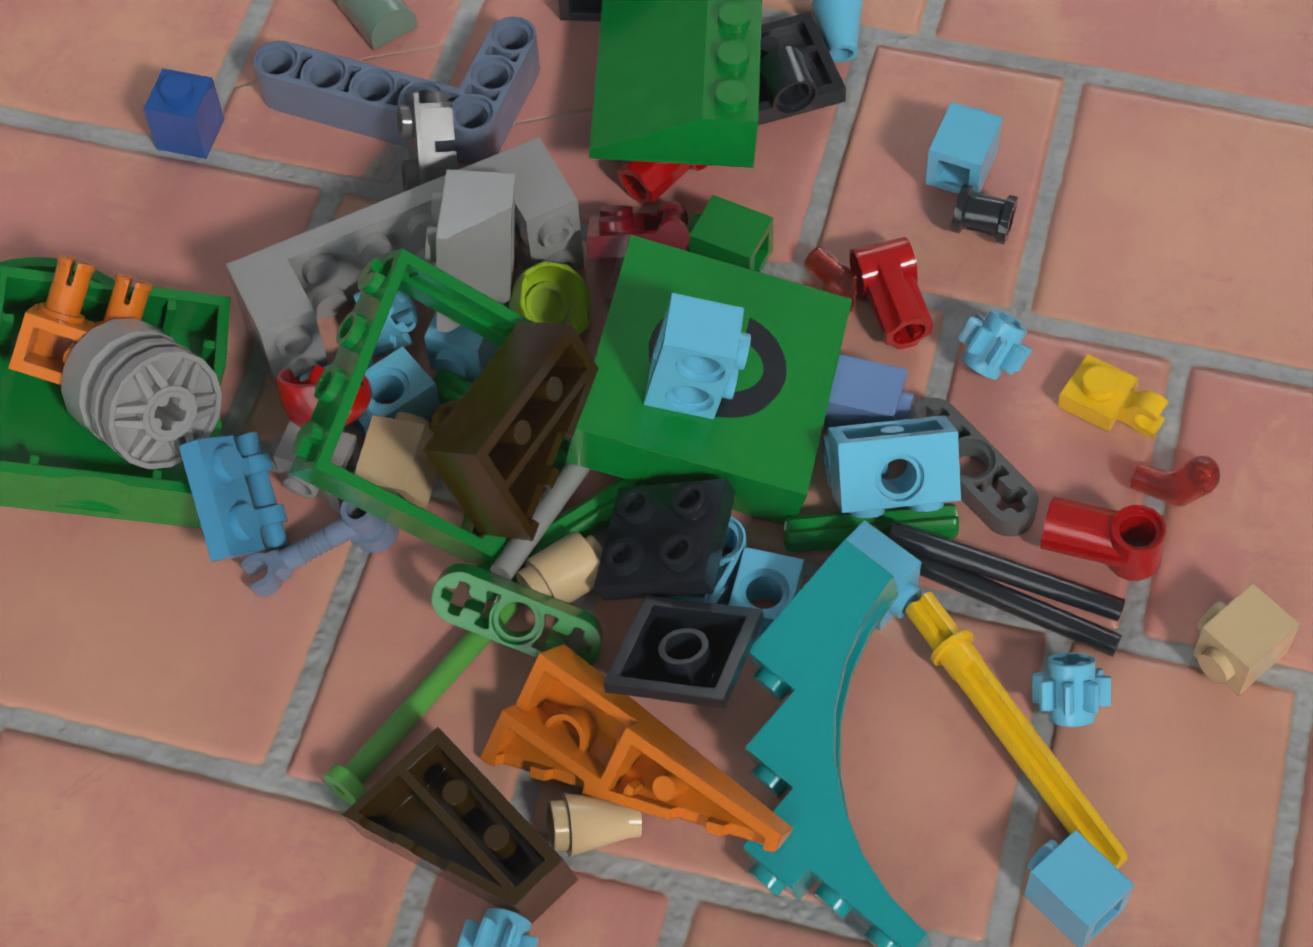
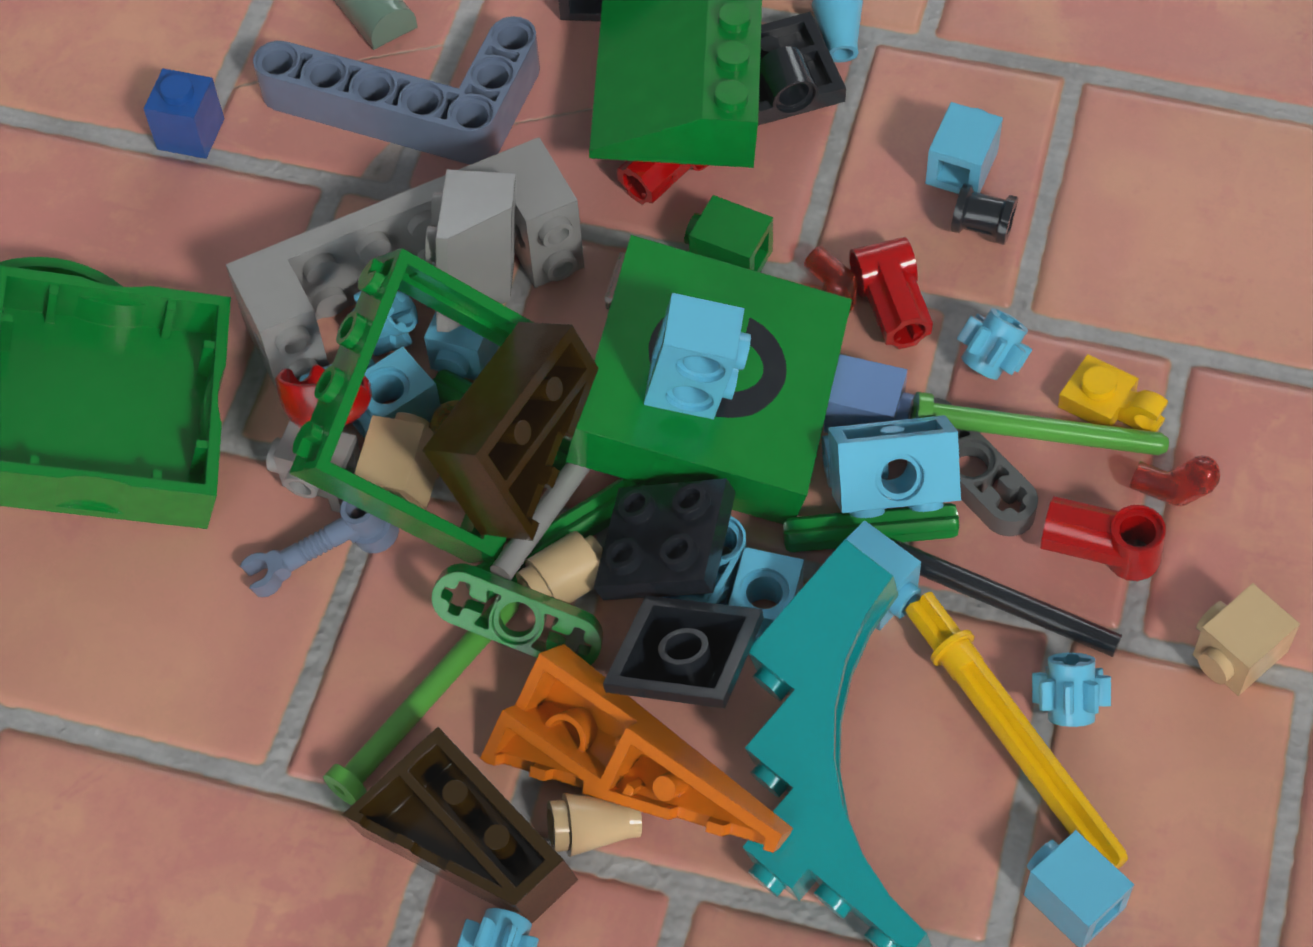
orange brick [8,254,153,385] -> none
light grey wheel [61,318,222,469] -> none
dark azure plate [179,432,289,562] -> none
dark grey hinge [397,91,457,192] -> none
lime hair [508,261,591,335] -> none
dark red plate [587,201,690,259] -> none
black bar [888,520,1125,622] -> none
none -> bright green bar [911,392,1169,456]

